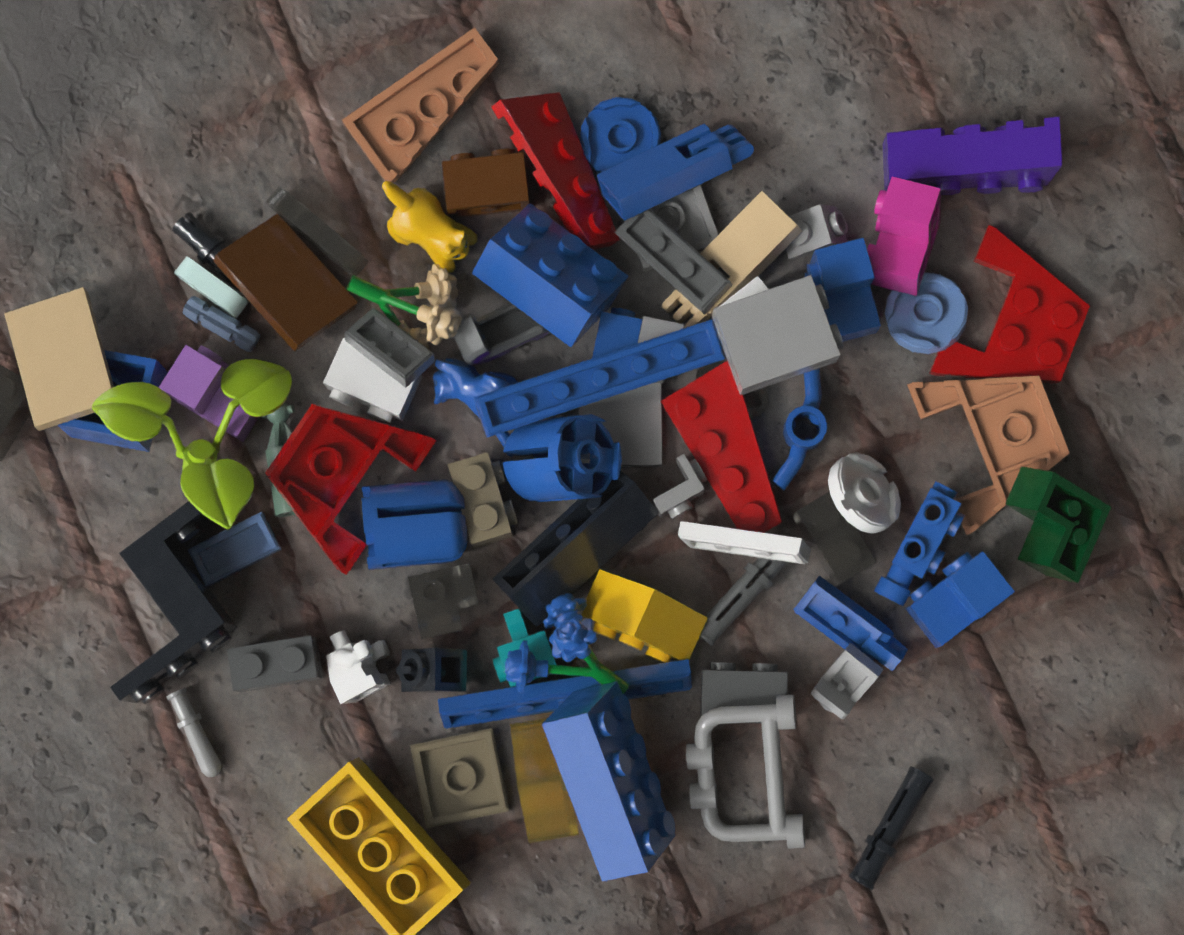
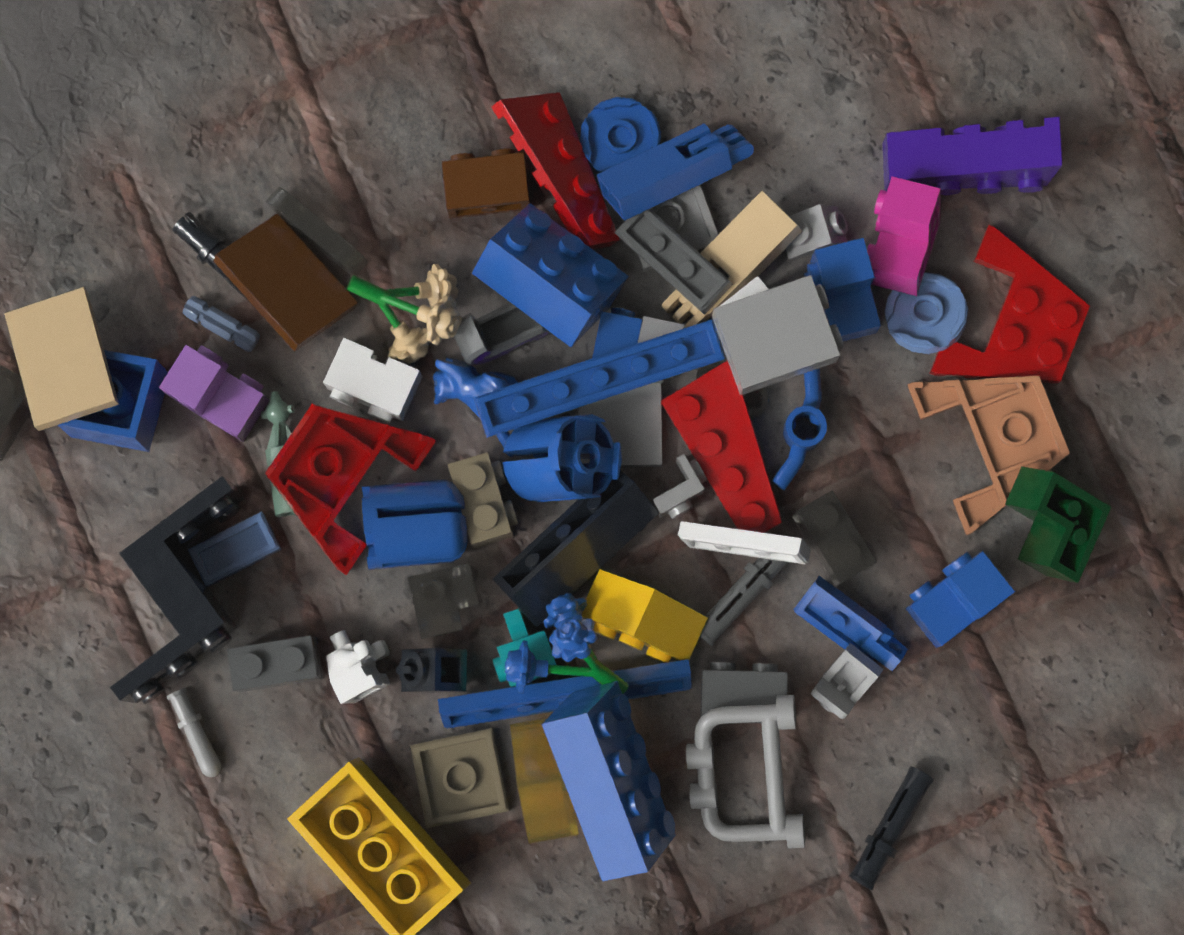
lime plant [92,359,292,530] -> none
light aqua beam [174,256,248,319] -> none
nougat wing [342,27,499,183] -> none
dark grey plate [344,307,435,388] -> none
yellow animal [382,181,477,273] -> none
white tile [828,452,901,534] -> none
blue brick [874,481,965,606] -> none

